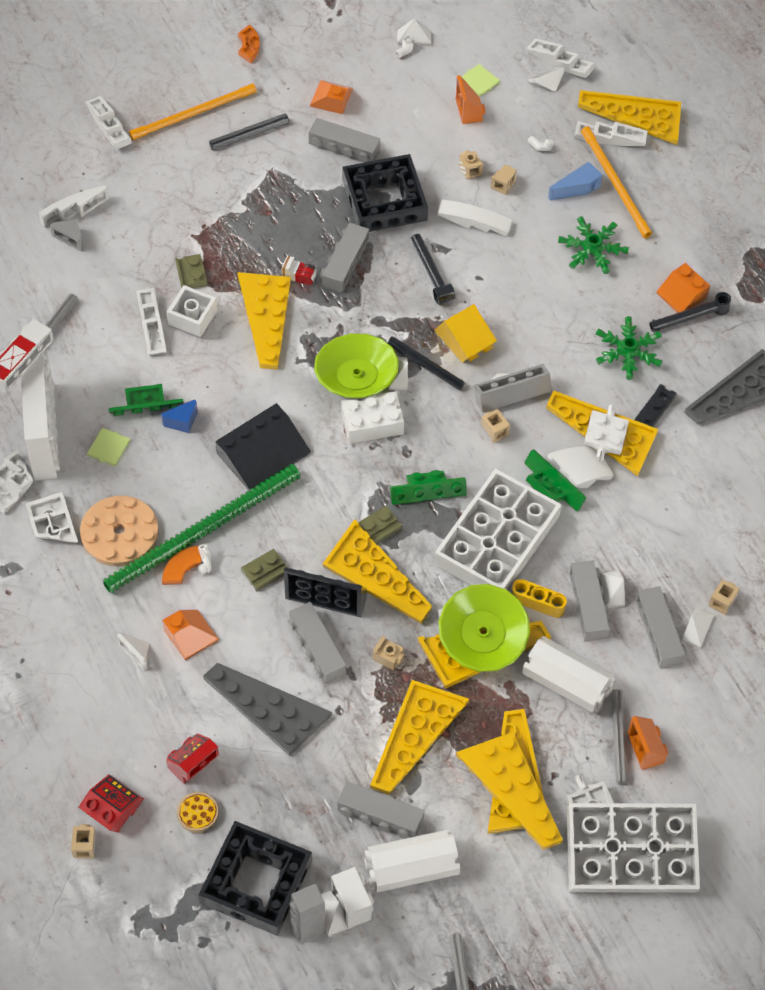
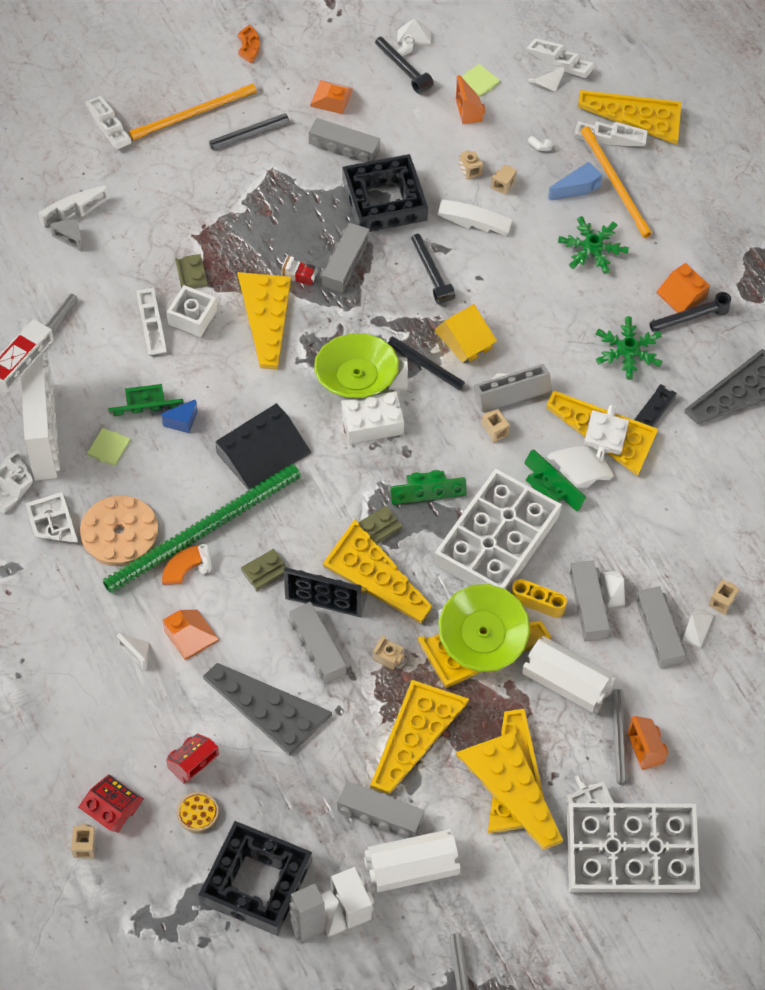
none -> black piece [375,36,434,94]

